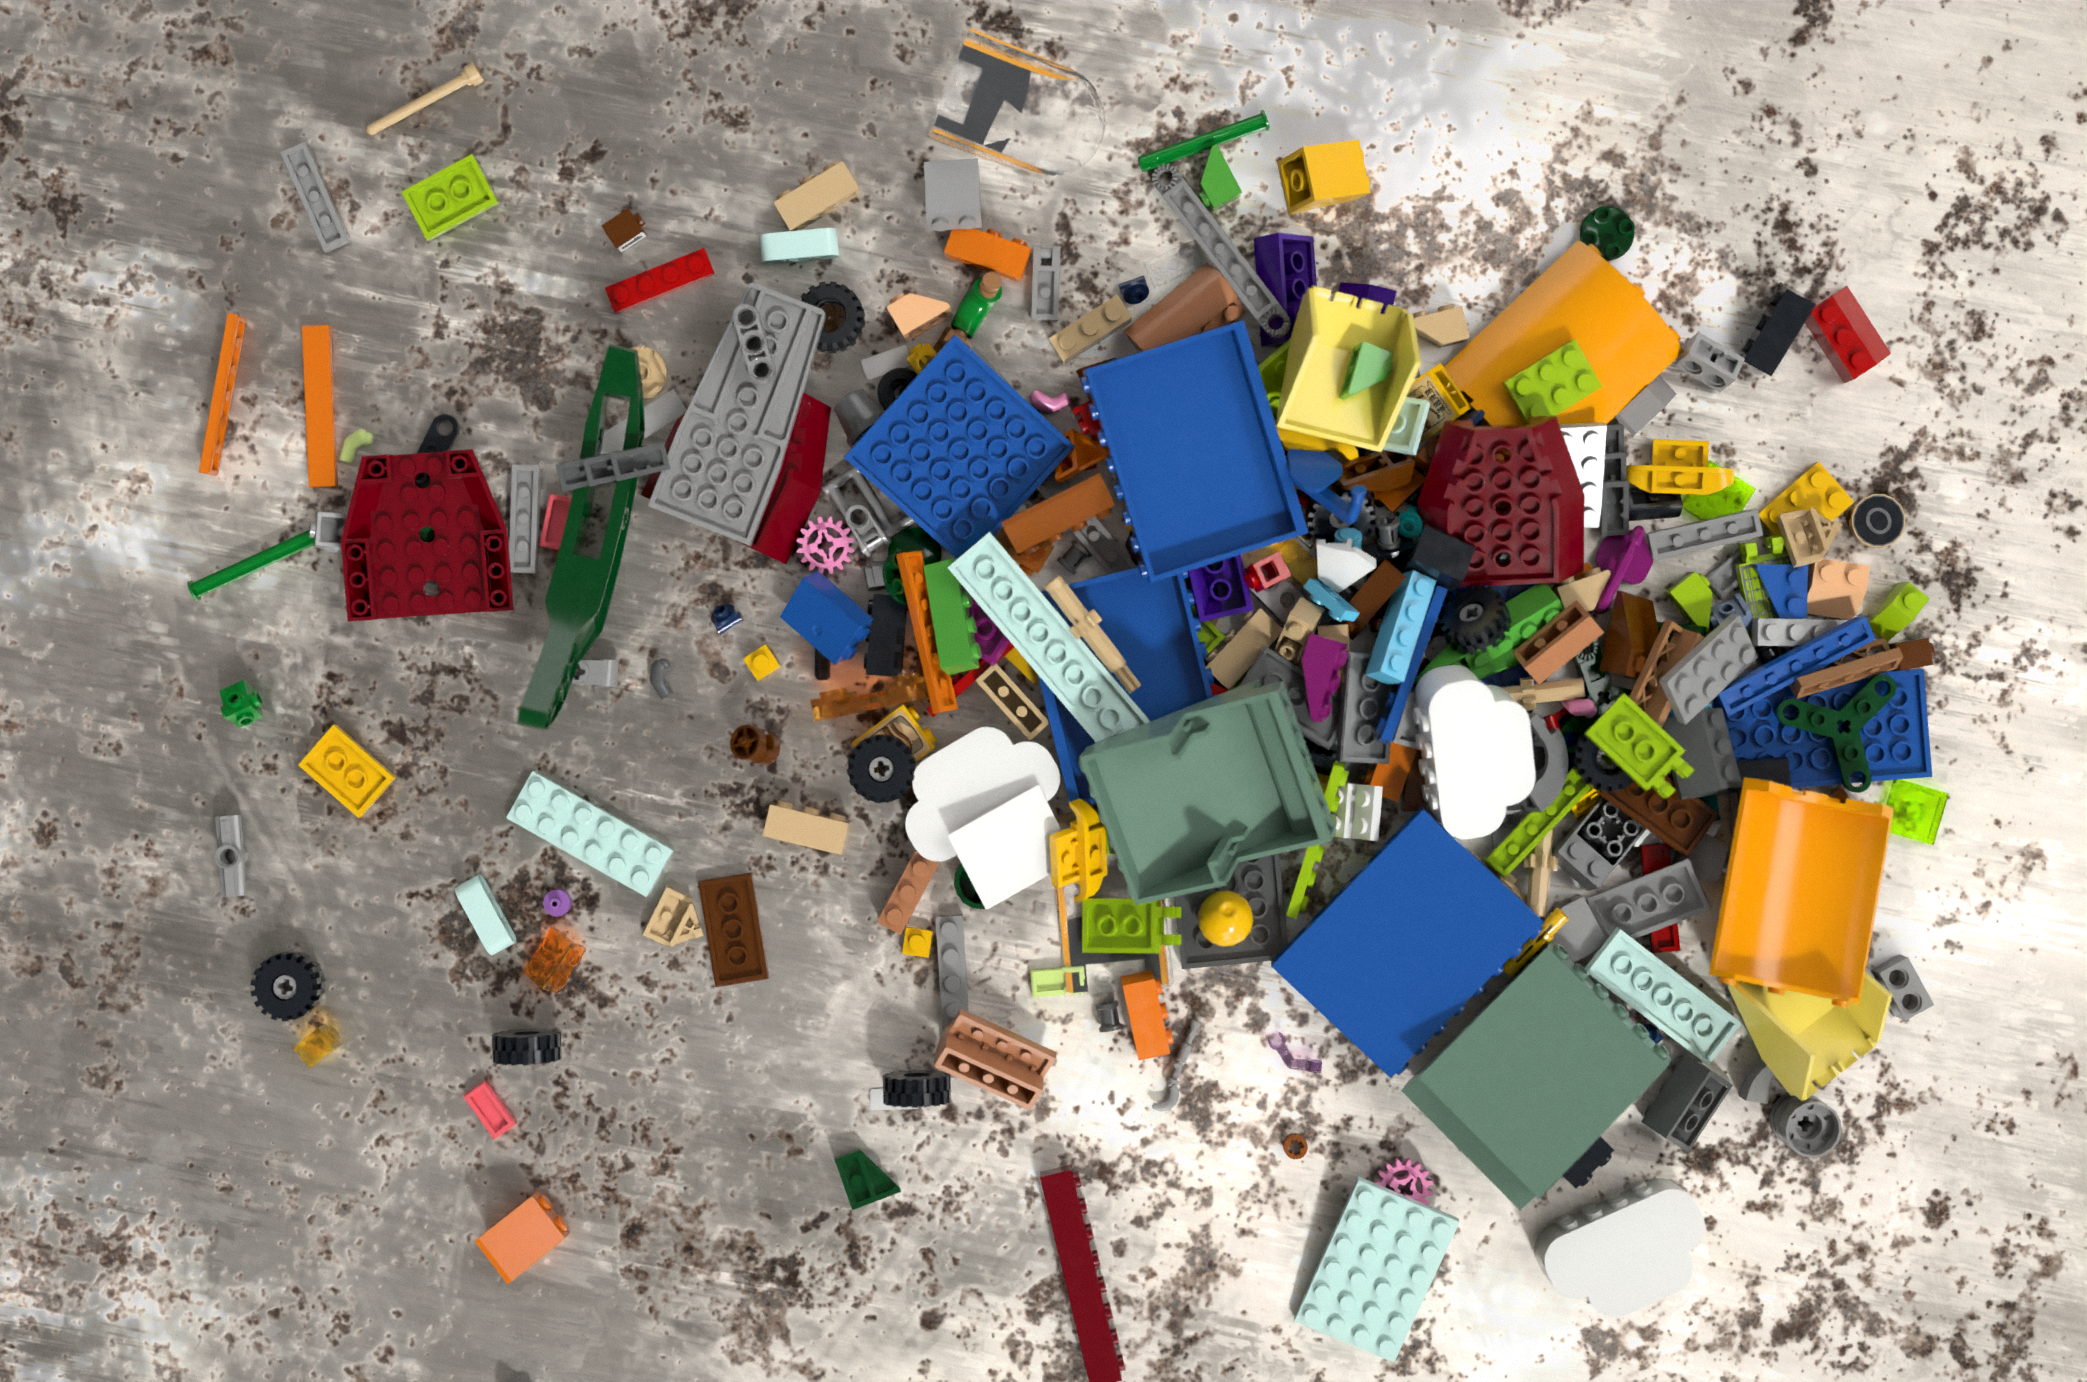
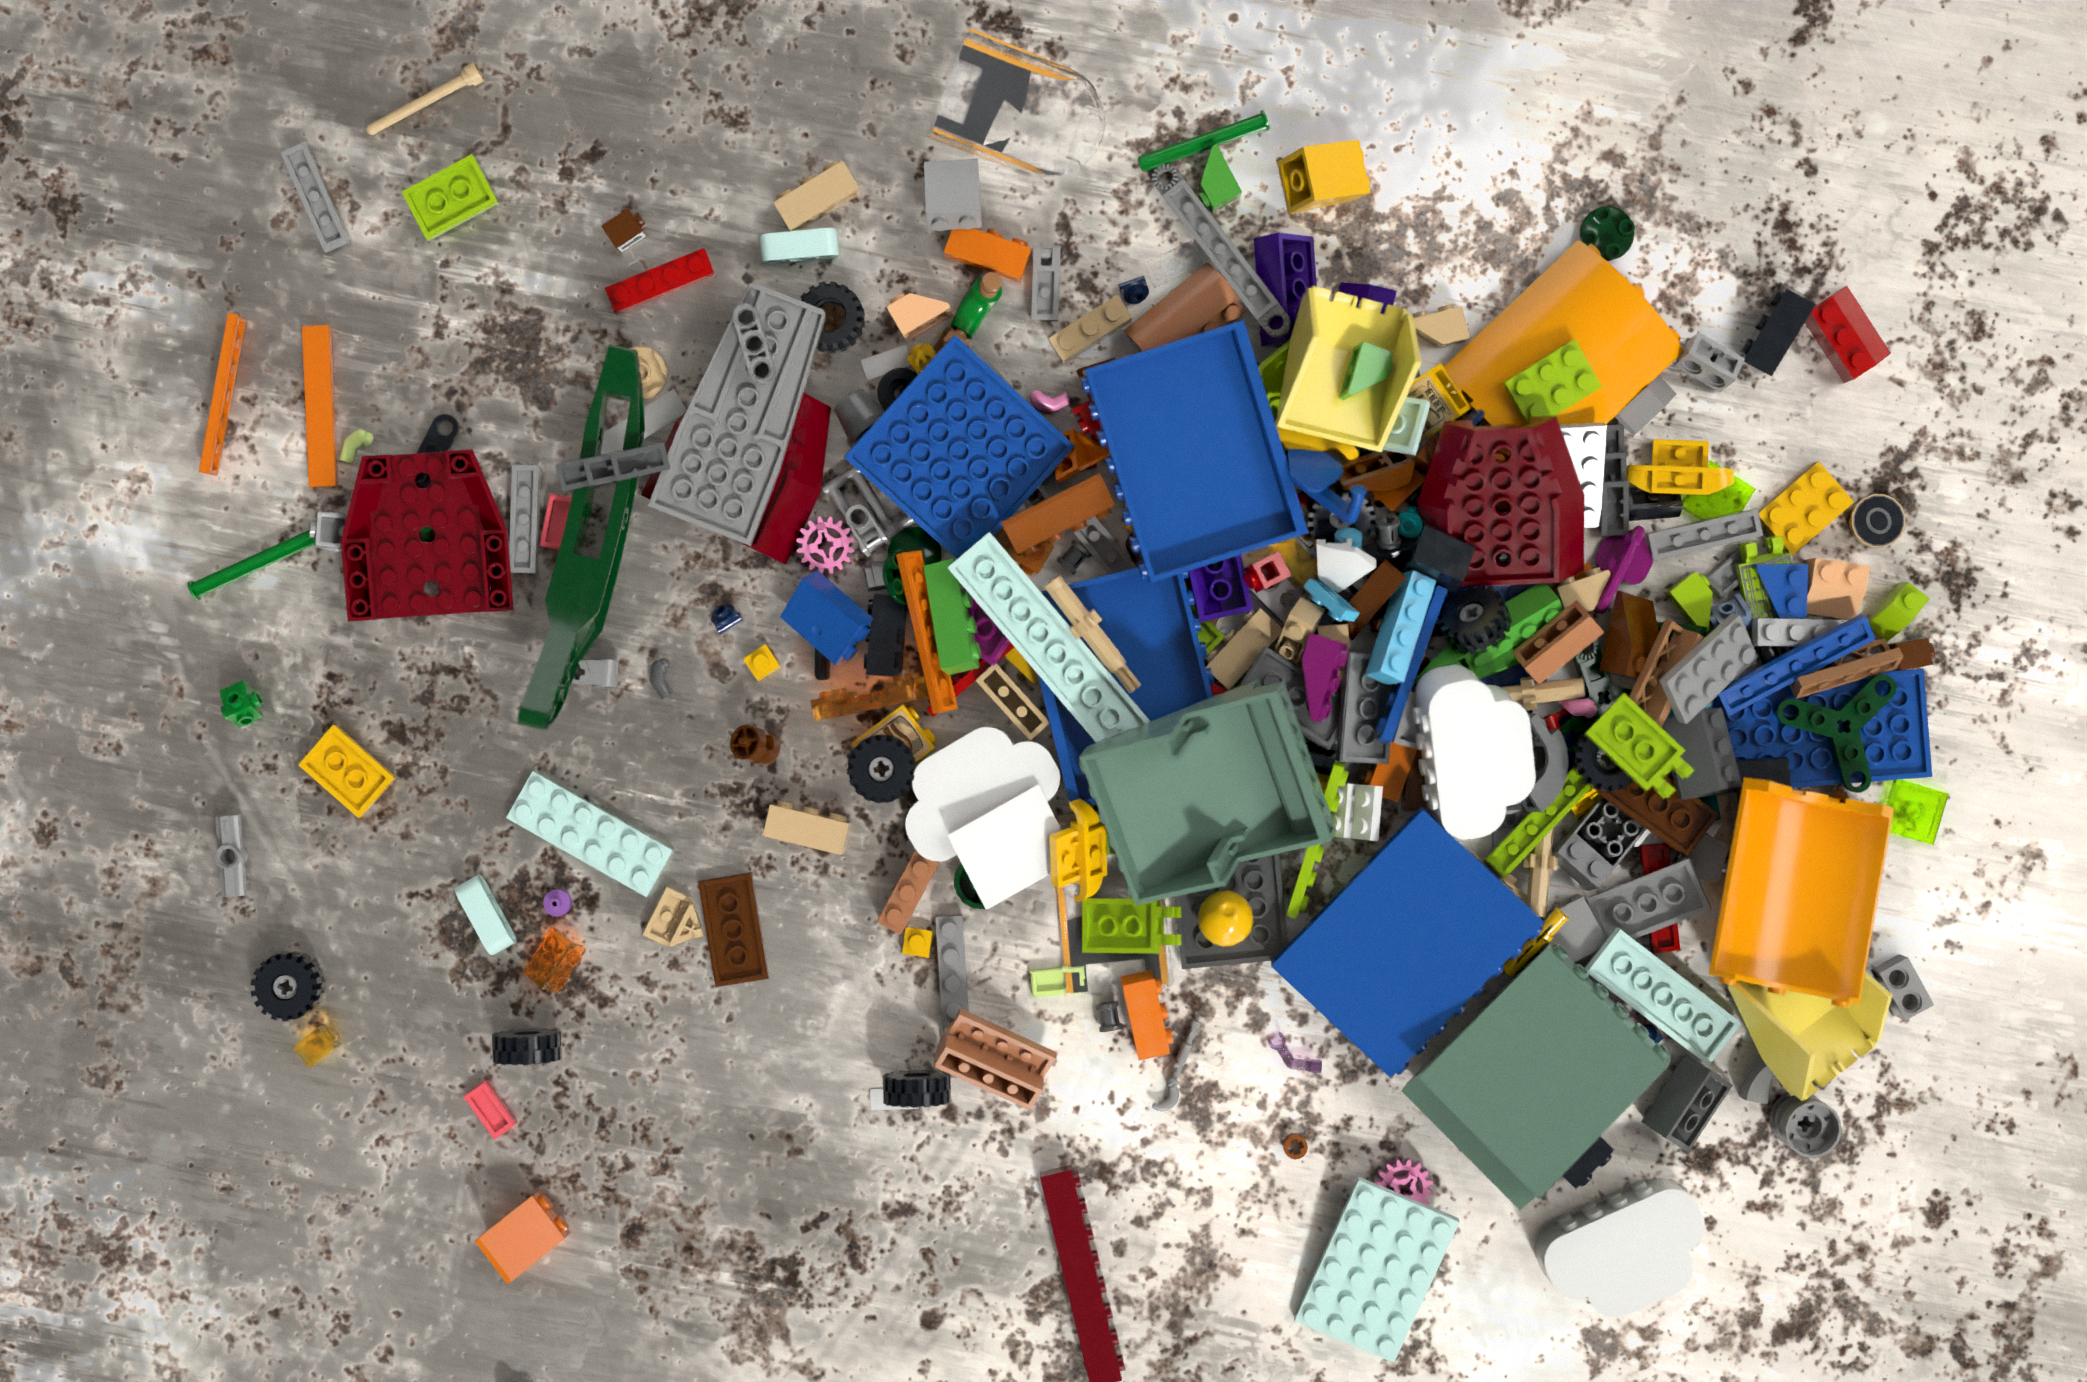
dark green wing [834,1149,901,1210] -> none
tan slope [1776,507,1843,568] -> none

